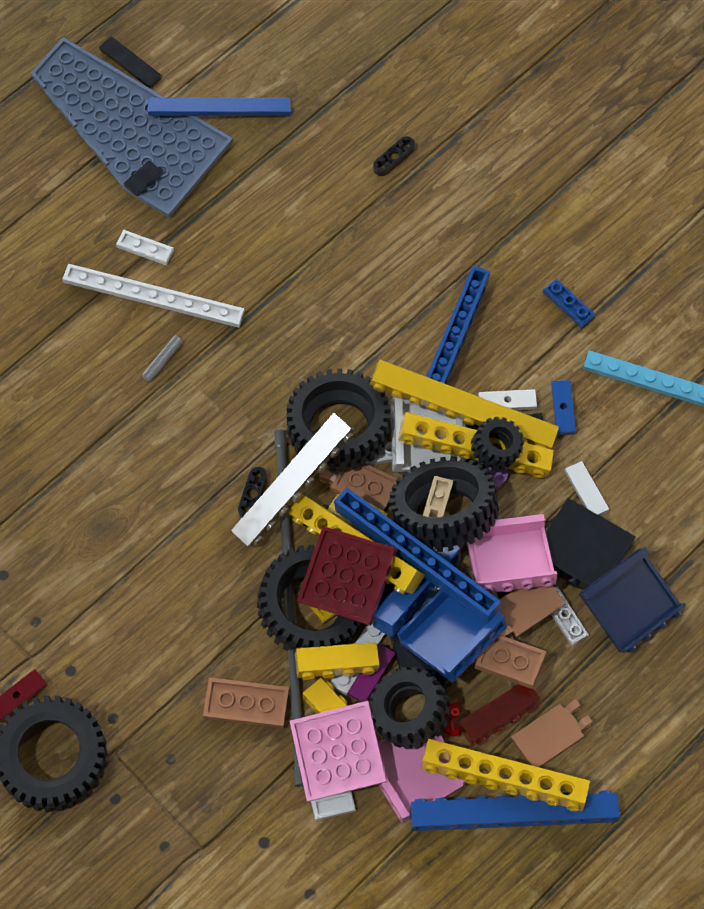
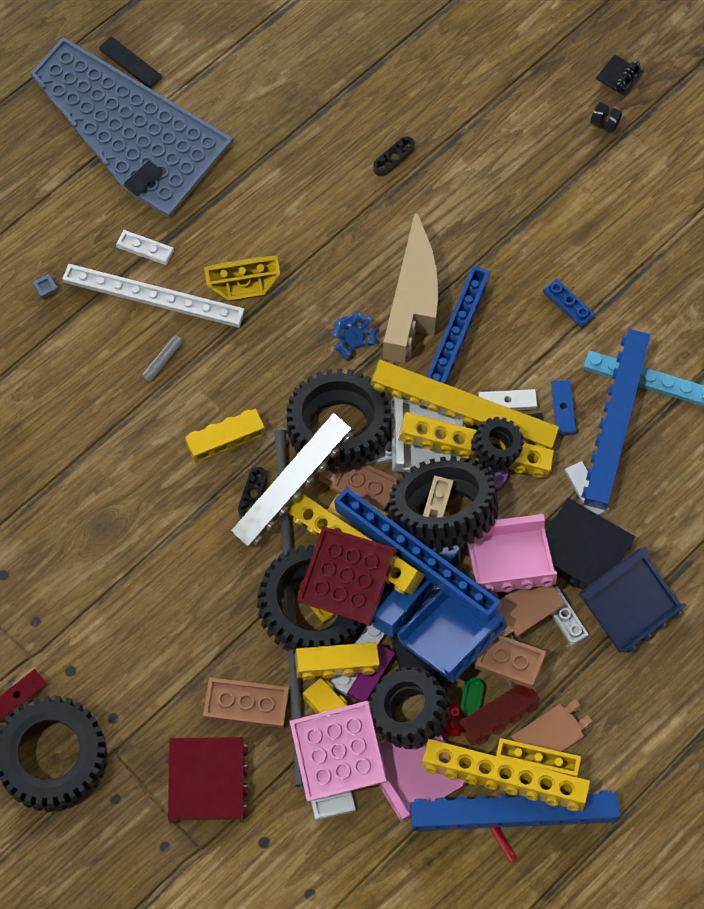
blue tile [148,98,291,116] -> none
none -> sand blue plate [33,274,58,299]
none -> dark red panel [168,737,248,824]
none -> yellow brick [185,409,265,464]
none -> yellow wedge [204,255,280,301]
none -> blue piece [330,311,379,360]
none -> tan slope [383,214,438,363]
none -> green tile [460,678,484,718]
none -> red bar [489,827,517,863]
none -> yellow brick [496,738,581,777]
none -> blue brick [581,329,651,511]
none -> black wheel [590,102,623,133]
none -> black hinge [596,54,644,96]

